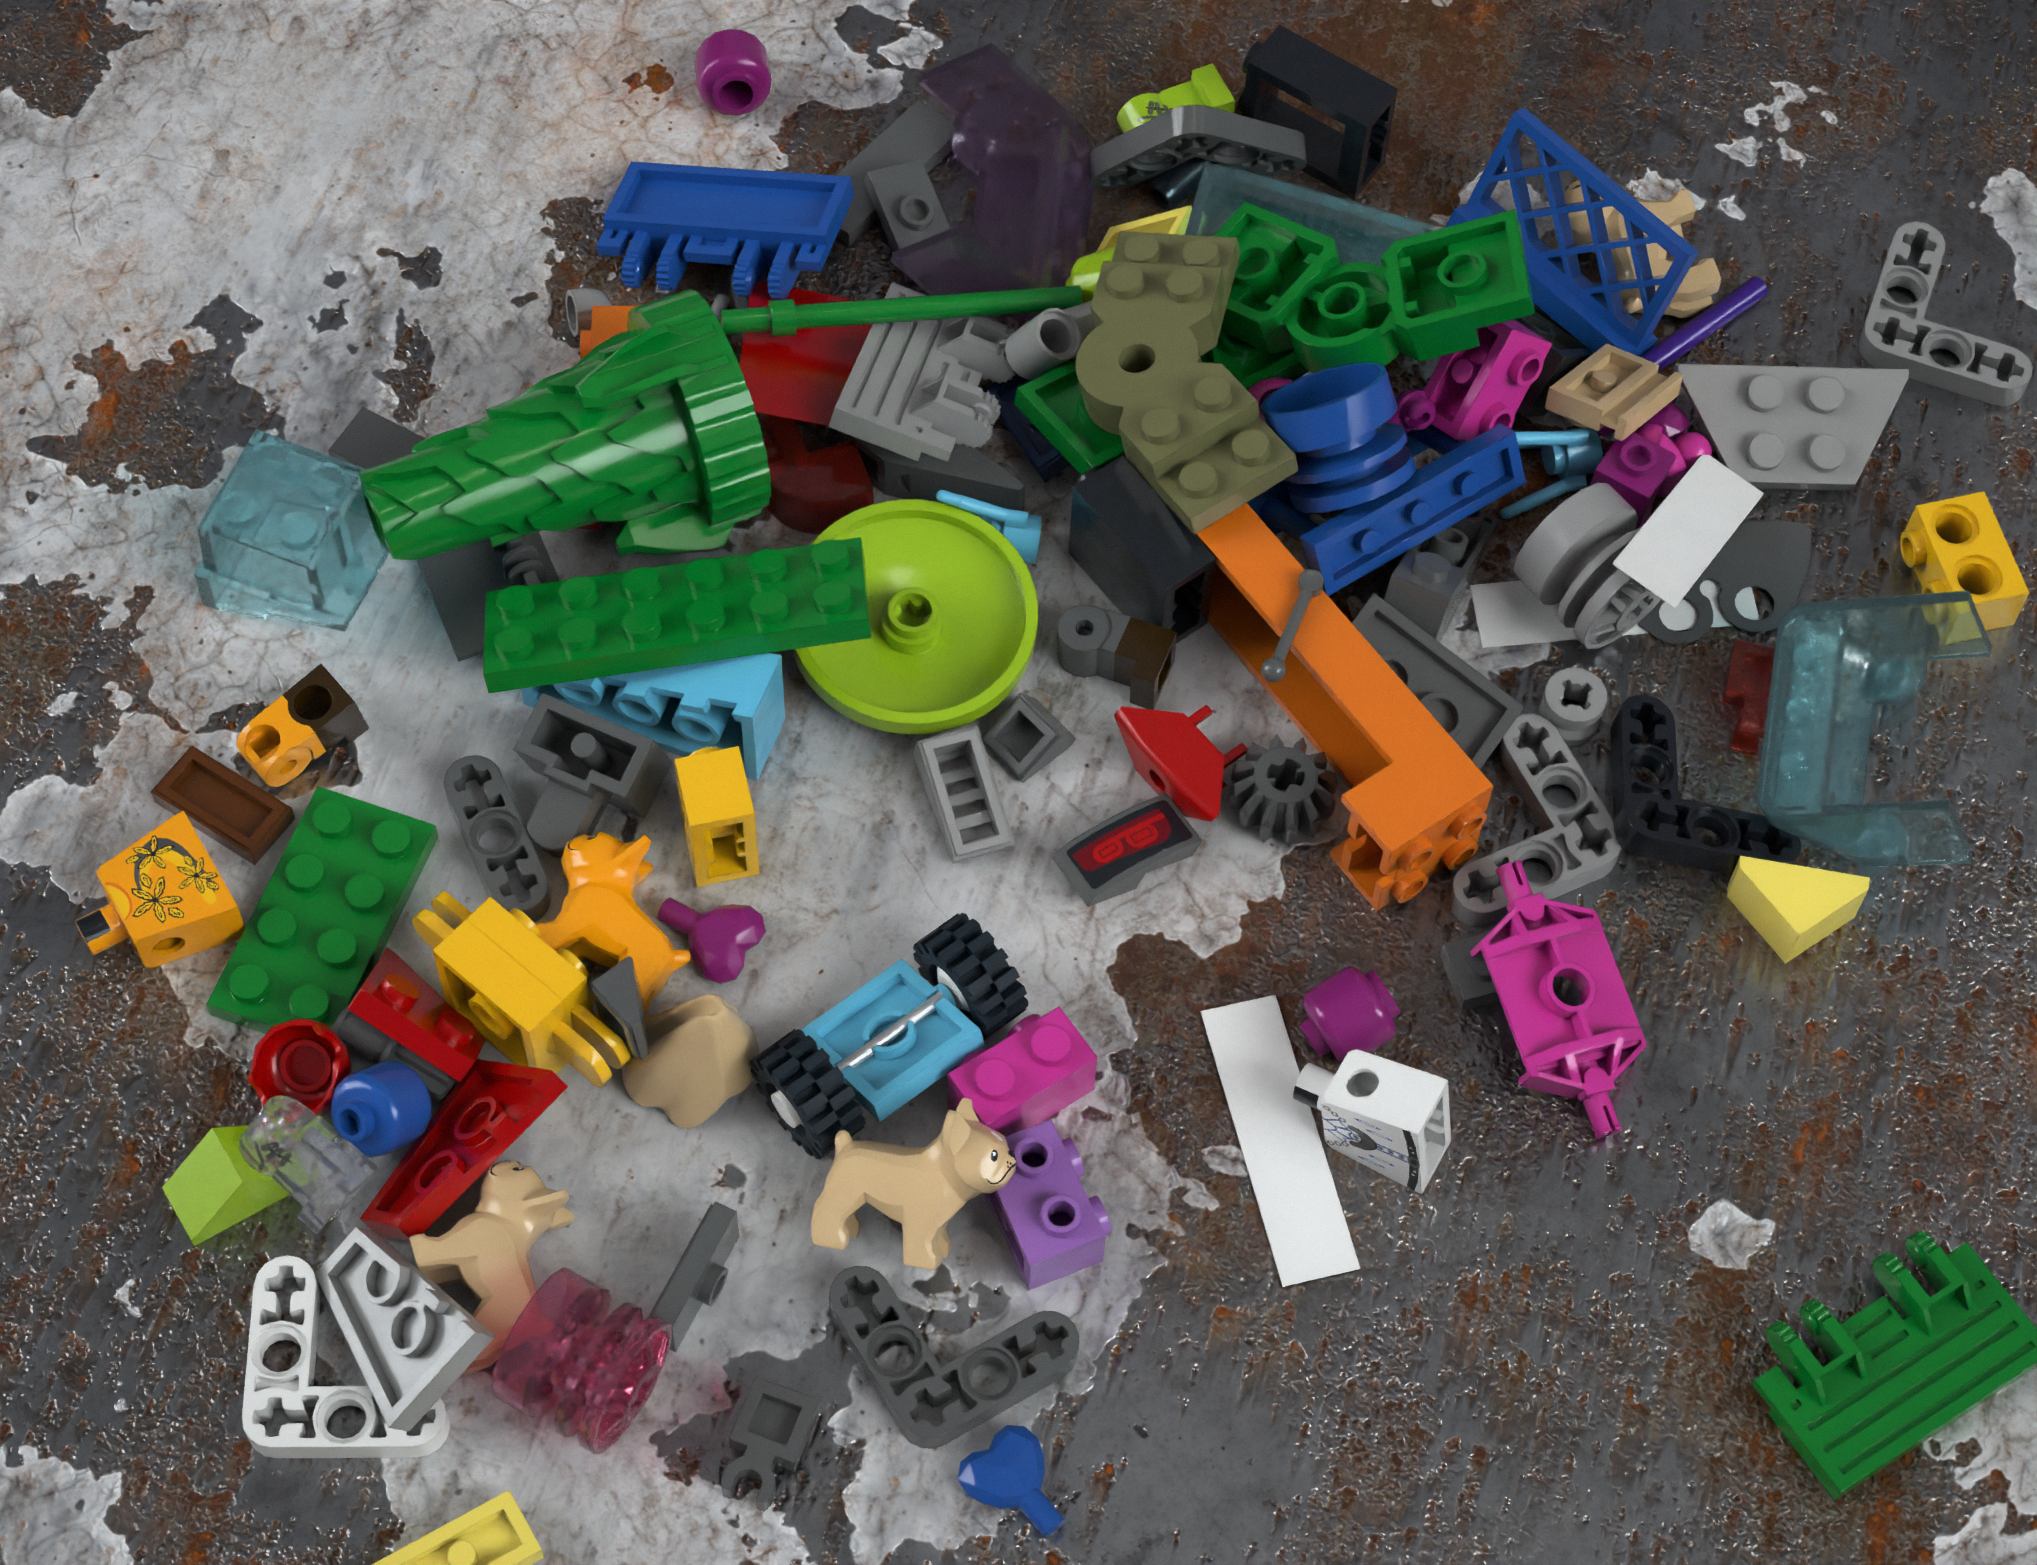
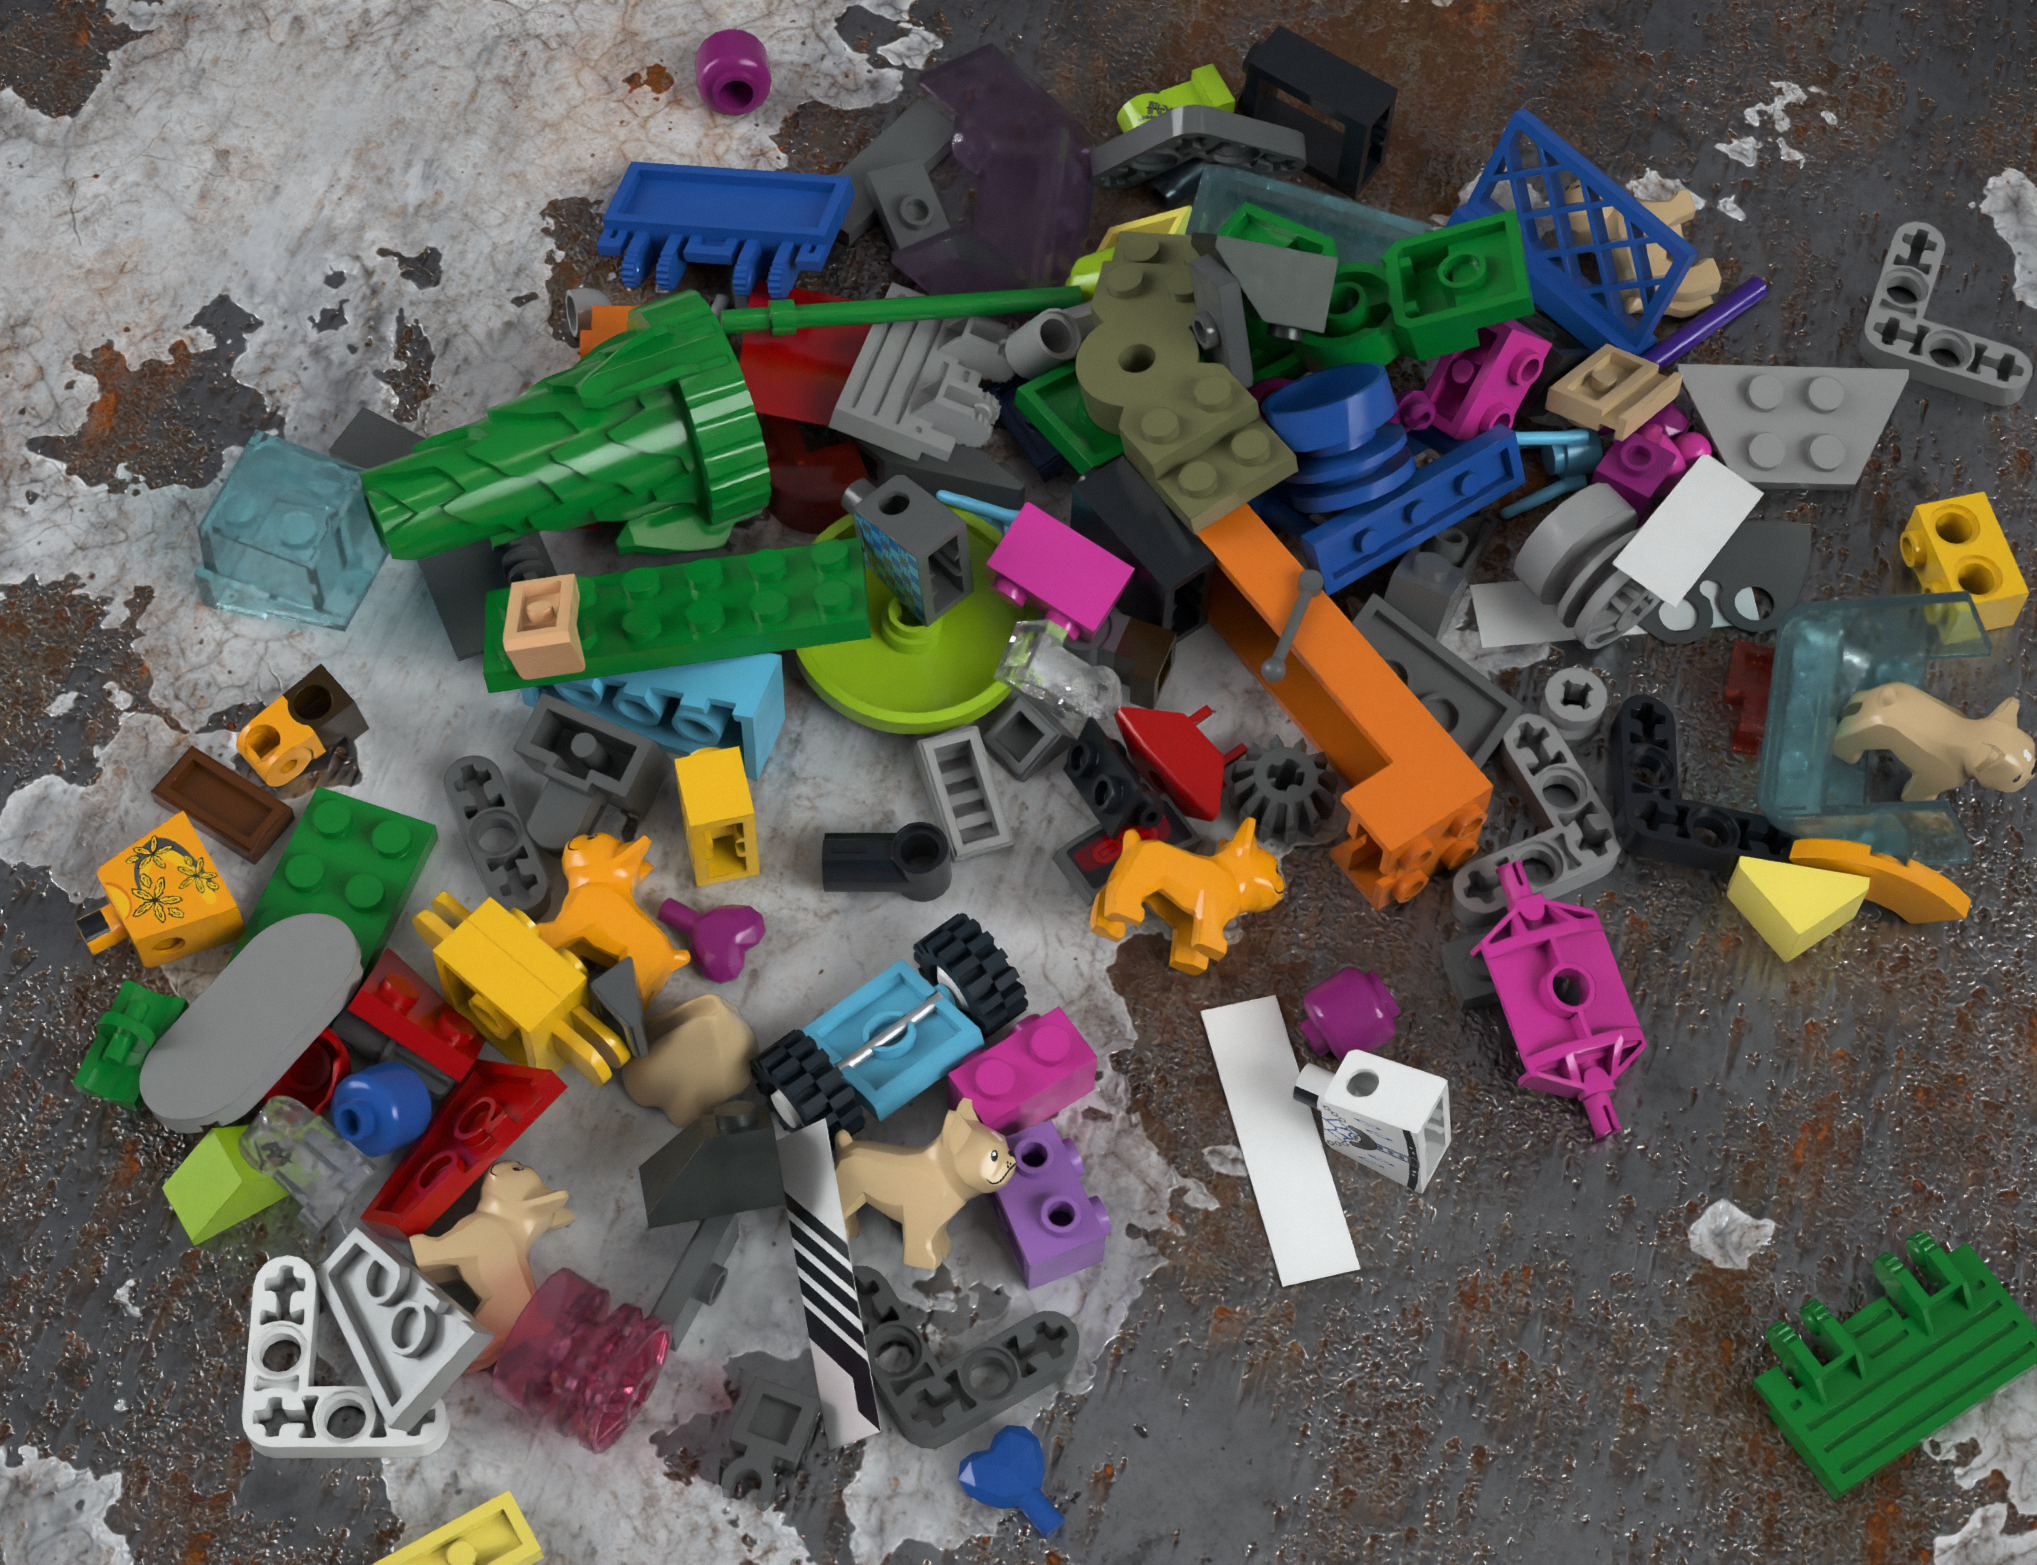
none -> green hips [73,980,189,1112]
none -> light grey tile [139,913,364,1133]
none -> light nougat slope [503,573,586,680]
none -> pearl dark grey slope [639,1101,786,1229]
none -> white sticker [776,1118,881,1450]
none -> black piece [822,822,952,902]
none -> dark grey torso [841,475,974,627]
none -> dark pink brick [984,501,1135,643]
none -> clear leg [994,620,1123,721]
none -> black hinge [1063,717,1164,840]
none -> light orange animal [1090,816,1285,976]
none -> dark grey plate [1189,254,1254,388]
none -> pearl dark grey slope [1190,232,1339,342]
none -> light orange tile [1789,838,1971,924]
none -> tan animal [1828,681,2037,812]

